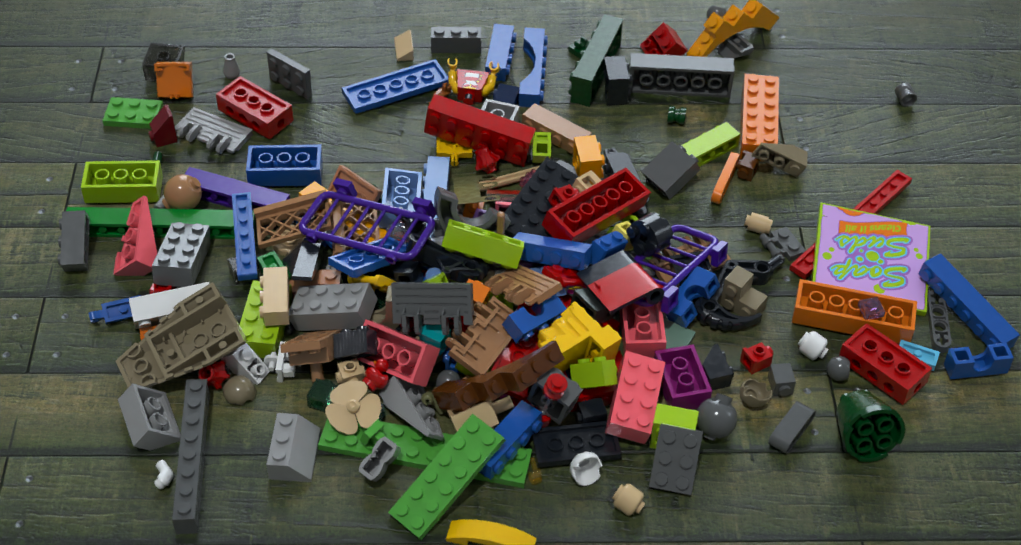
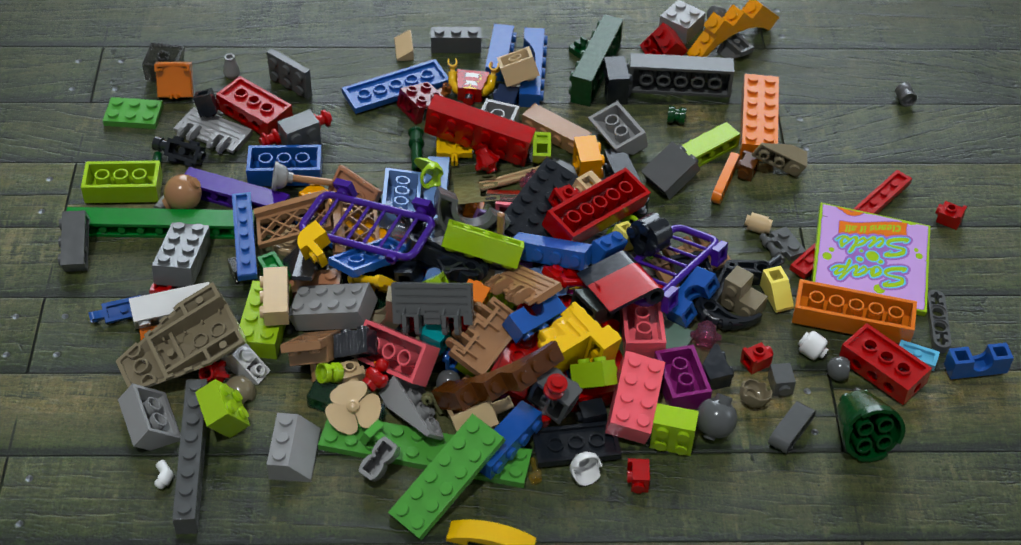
coral wedge [113,196,157,276] -> none
dark red slope [148,105,177,148] -> none
white hips [264,341,296,383] -> none
tan head [612,483,645,516] -> none
dark grey plate [649,423,703,495] -> none
clear purple plate [858,297,885,320] -> none
blue brick [918,253,1020,349] -> none
none -> black brick [152,135,206,167]
none -> black brick [193,88,219,118]
none -> lime brick [195,379,250,438]
none -> dark grey brick [259,109,332,146]
none -> piece [272,161,333,191]
none -> yellow brick [297,220,331,268]
none -> lime wheel [315,362,344,383]
none -> dark red bracket [397,82,444,124]
none -> dark green pin [408,126,424,172]
none -> lime piece [414,158,443,189]
none -> tan brick [497,46,539,87]
none -> light grey slope [588,101,648,155]
none -> red brick [626,458,650,493]
none -> light grey brick [659,0,706,44]
none -> clear pink rock [690,321,722,350]
none -> light yellow slope [760,266,794,313]
none -> red brick [935,201,967,230]

